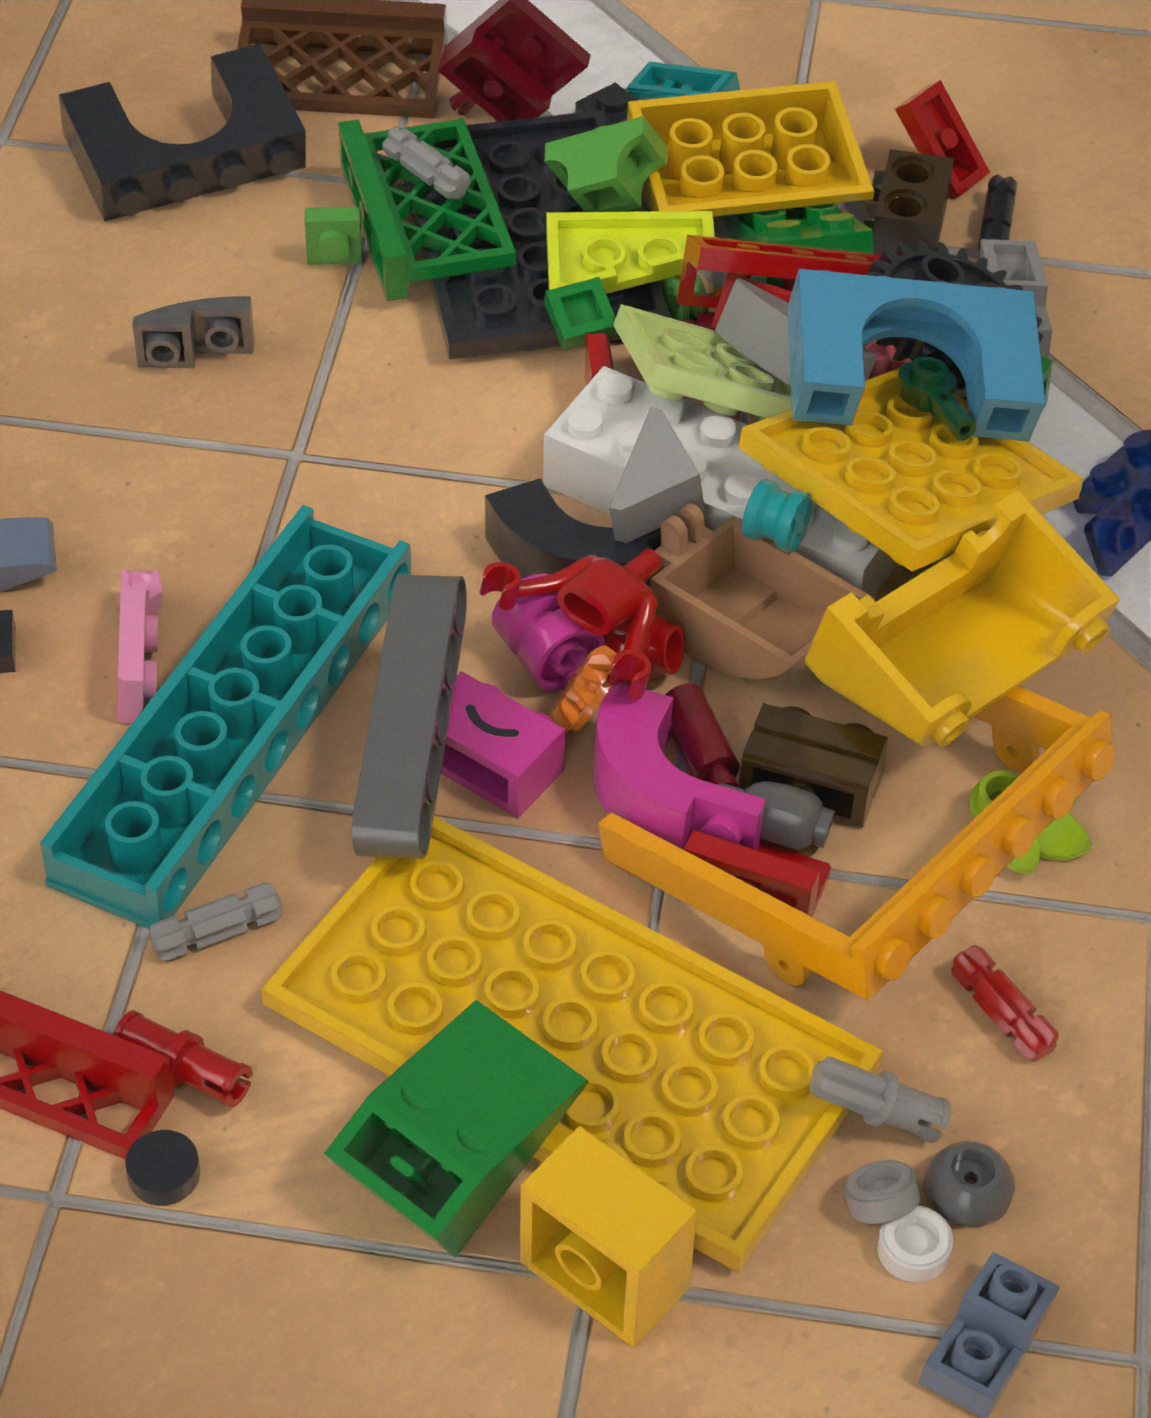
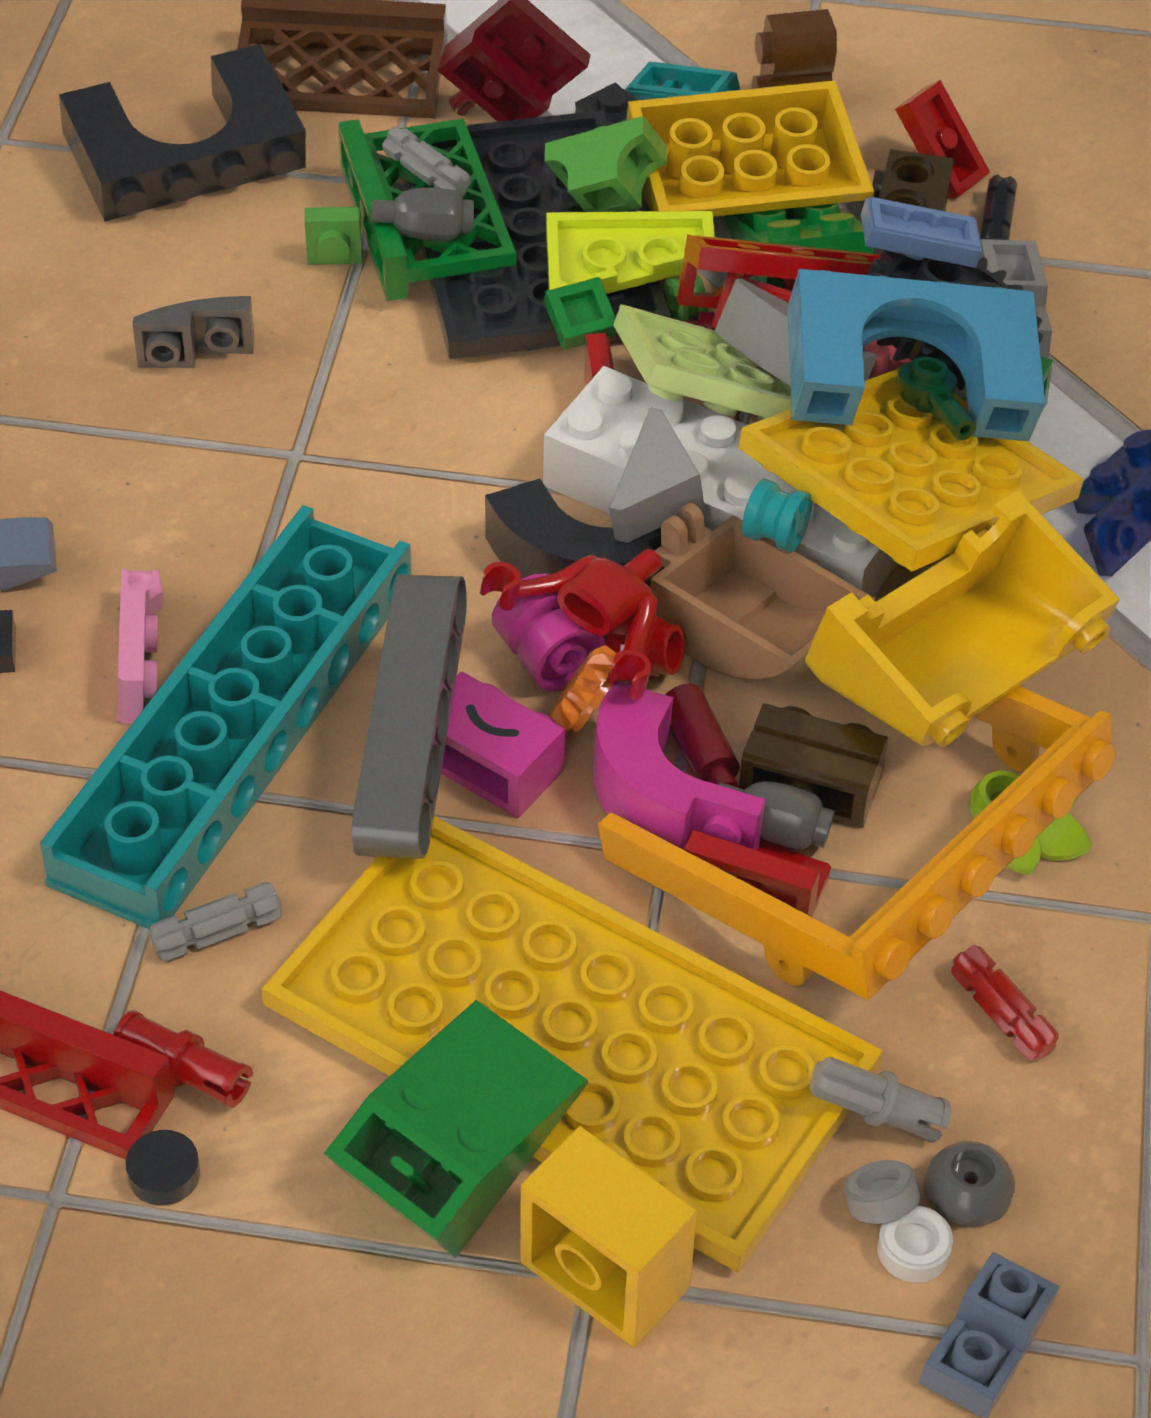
none -> dark grey plant [371,188,474,242]
none -> reddish brown brick [752,9,837,89]
none -> medium blue plate [861,197,982,268]

